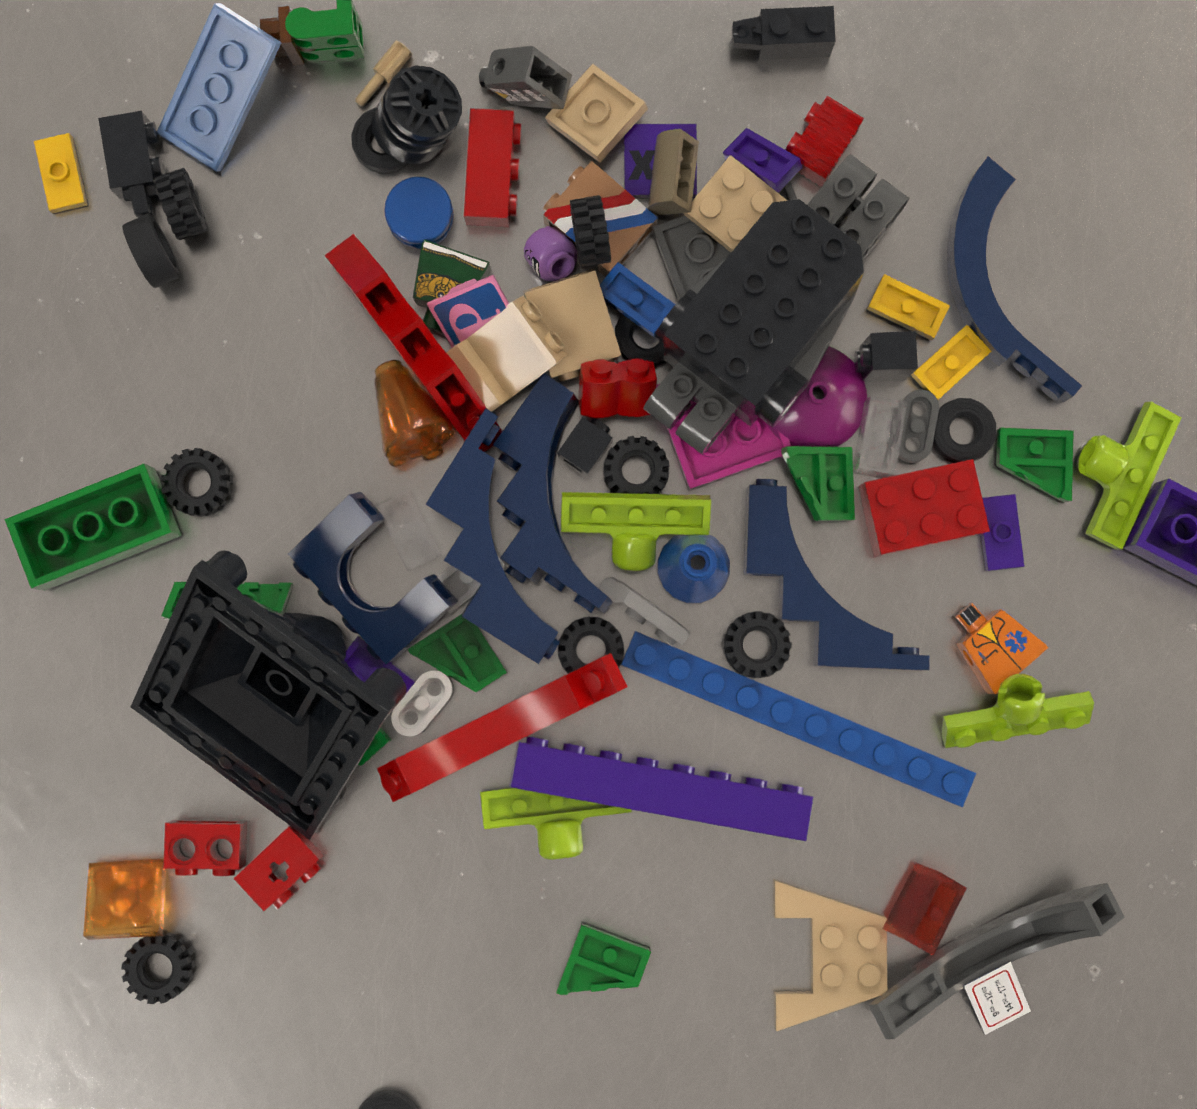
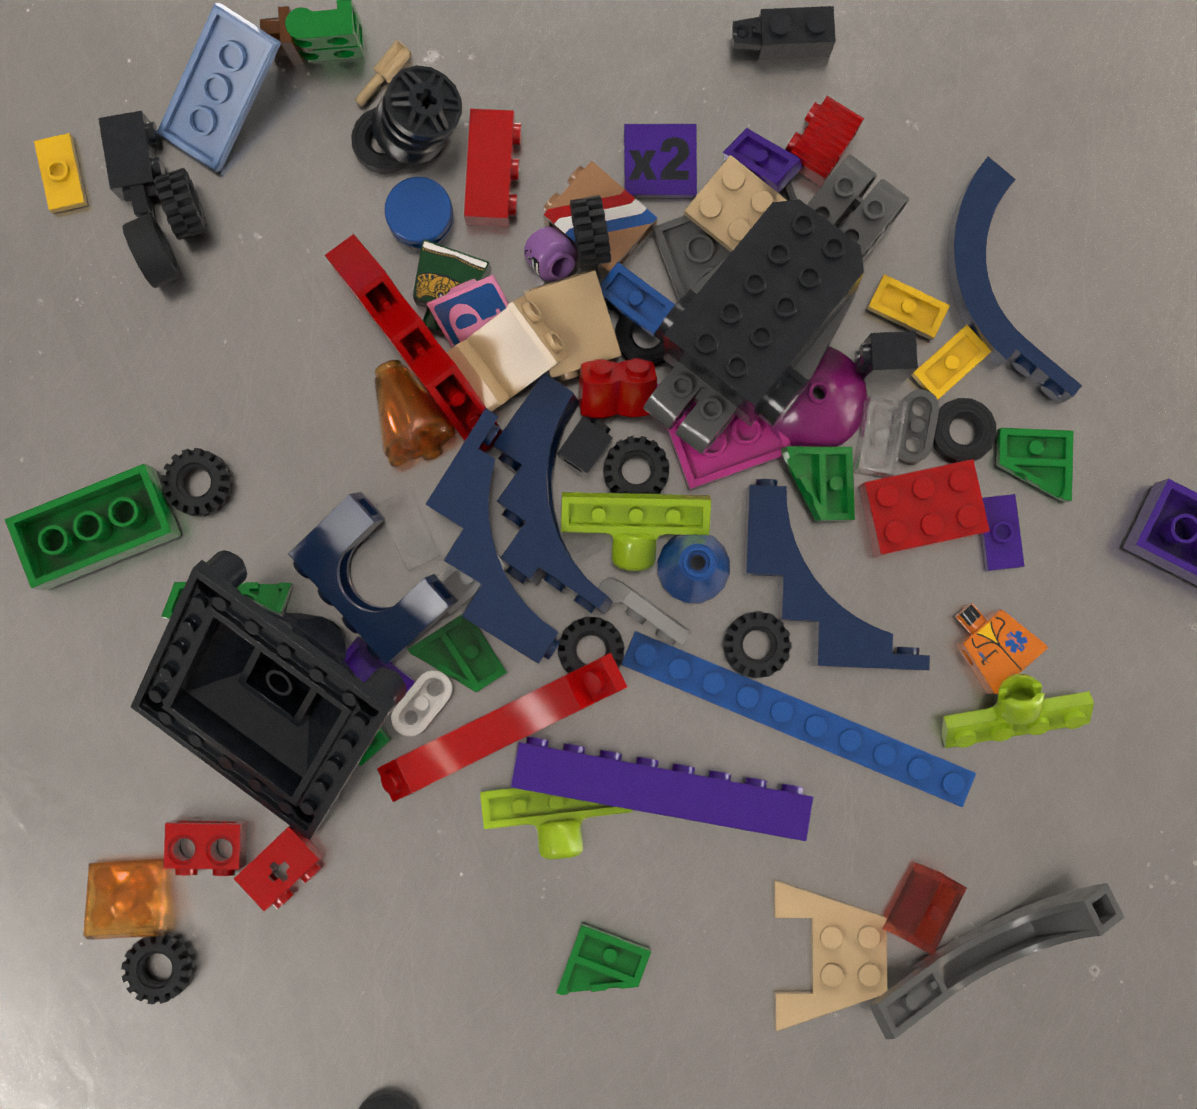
dark grey torso [479,46,572,109] -> none
tan plate [545,64,648,163] -> none
dark tan brick [648,129,699,215] -> none
white sticker [964,962,1031,1035] -> none
lime plate [1077,401,1182,550] -> none

